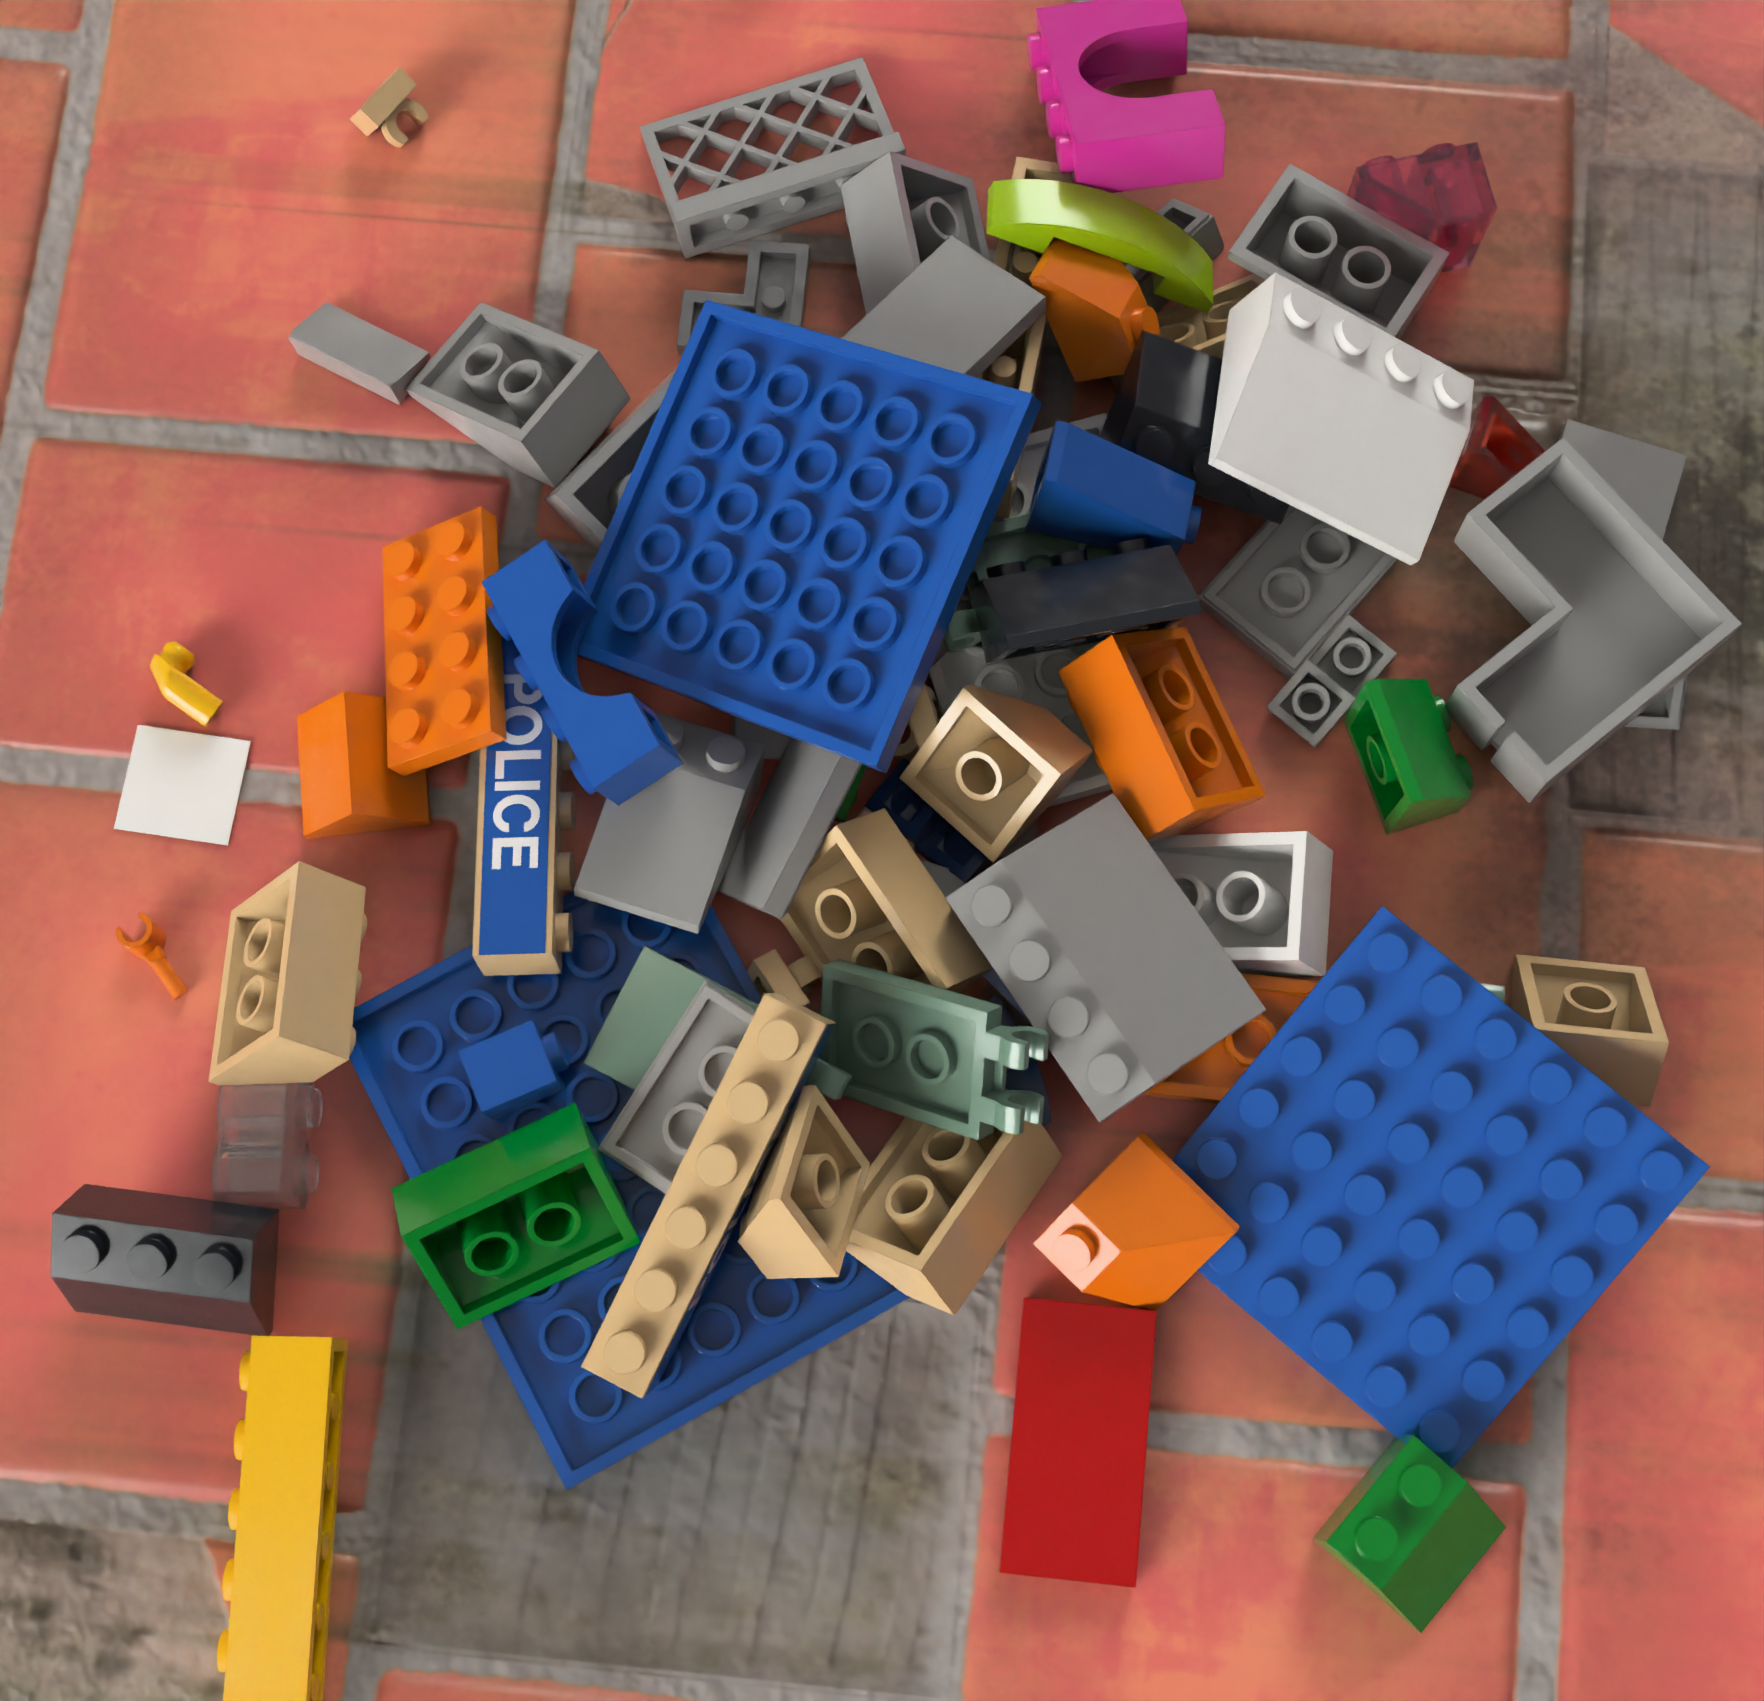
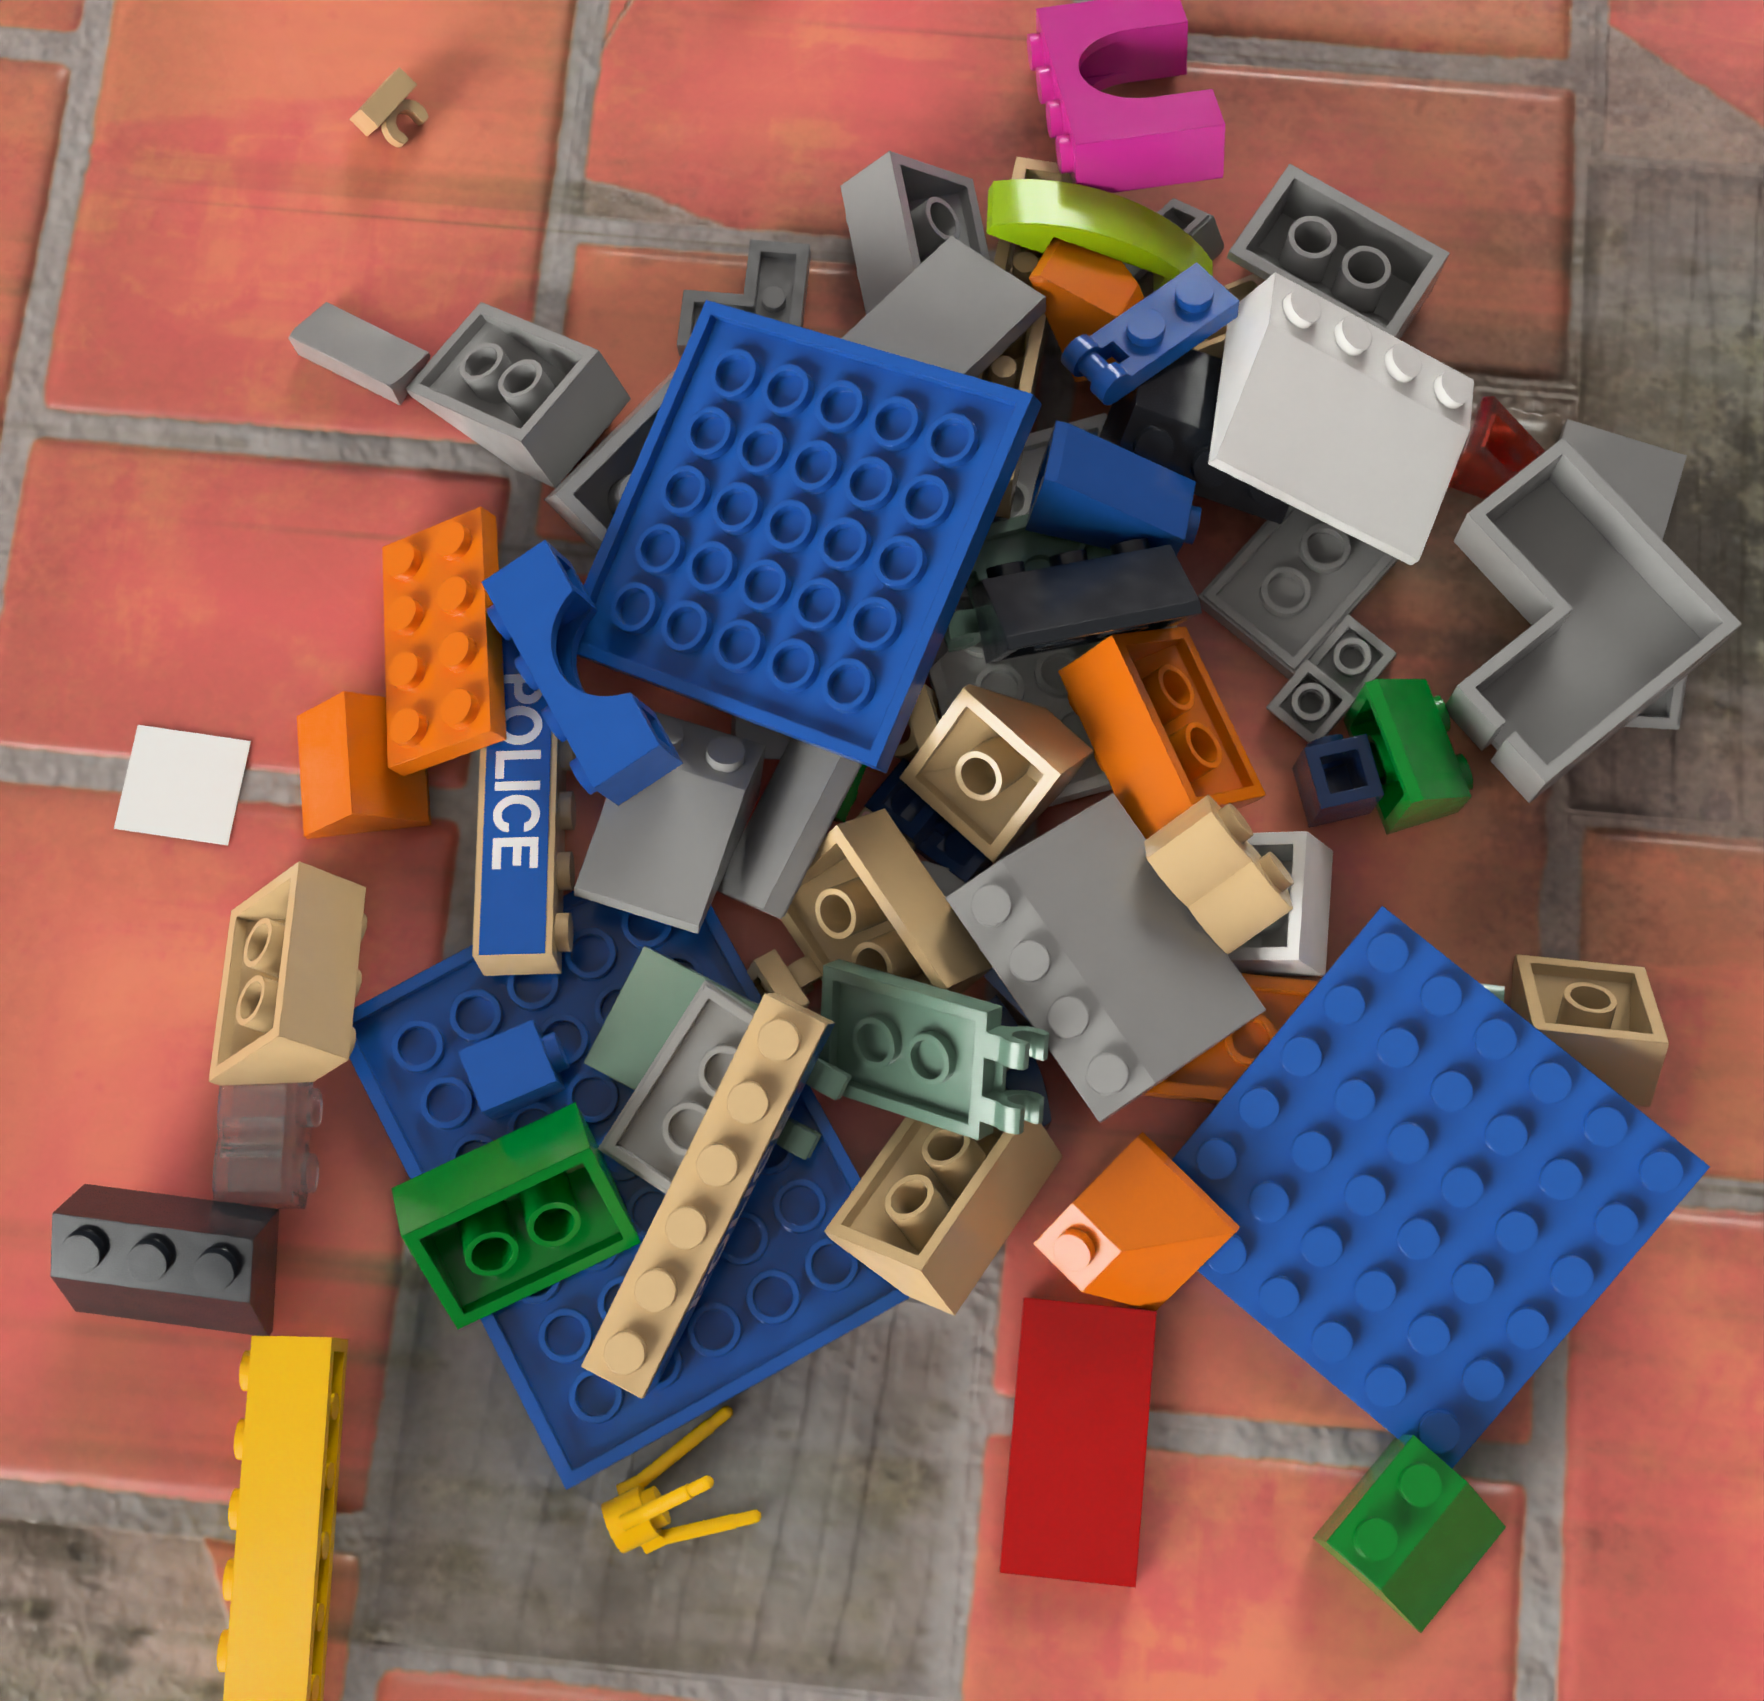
orange hand [115,913,188,1000] -> none
yellow arm [150,641,224,726] -> none
light grey fence [640,57,906,259] -> none
tan slope [738,1085,870,1279] -> none
clear pink slope [1347,142,1497,272] -> none
none -> yellow plant [601,1406,762,1554]
none -> blue plate [1061,262,1240,405]
none -> tan brick [1144,795,1294,954]
none -> dark blue brick [1292,734,1384,828]

